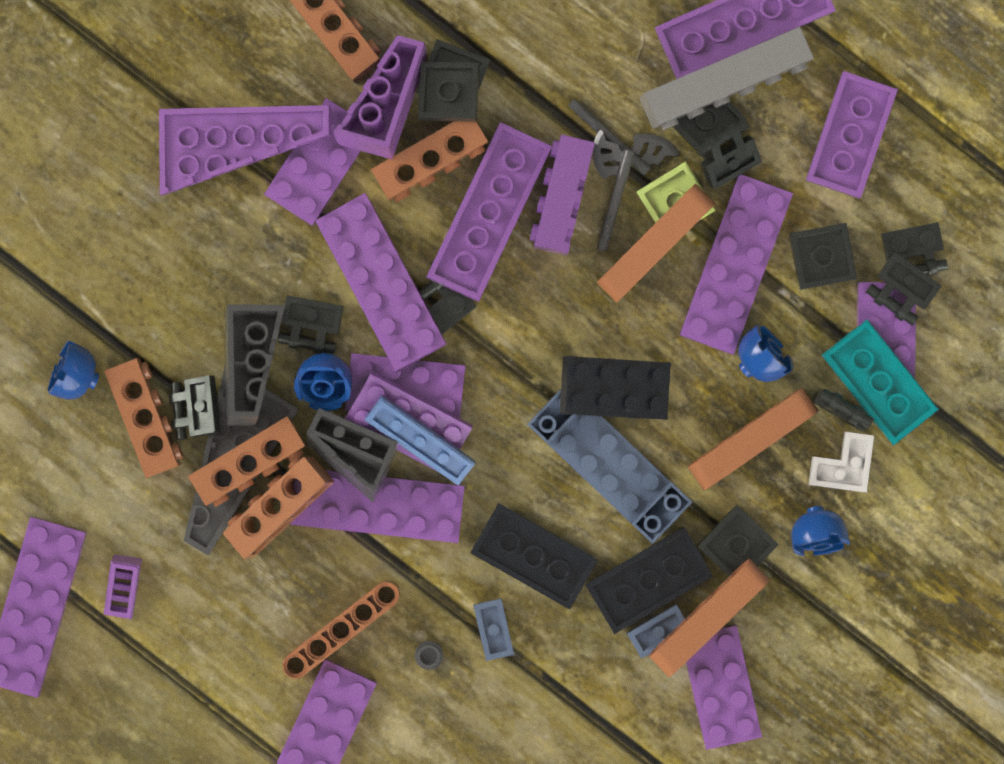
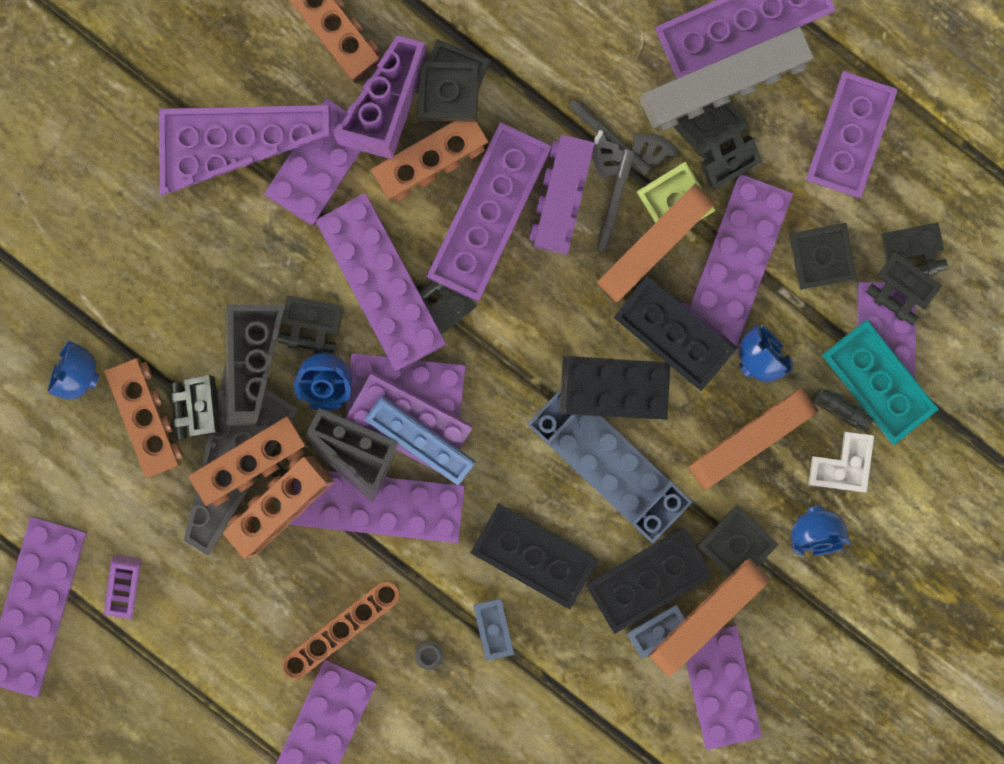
none -> black plate [613,273,738,391]

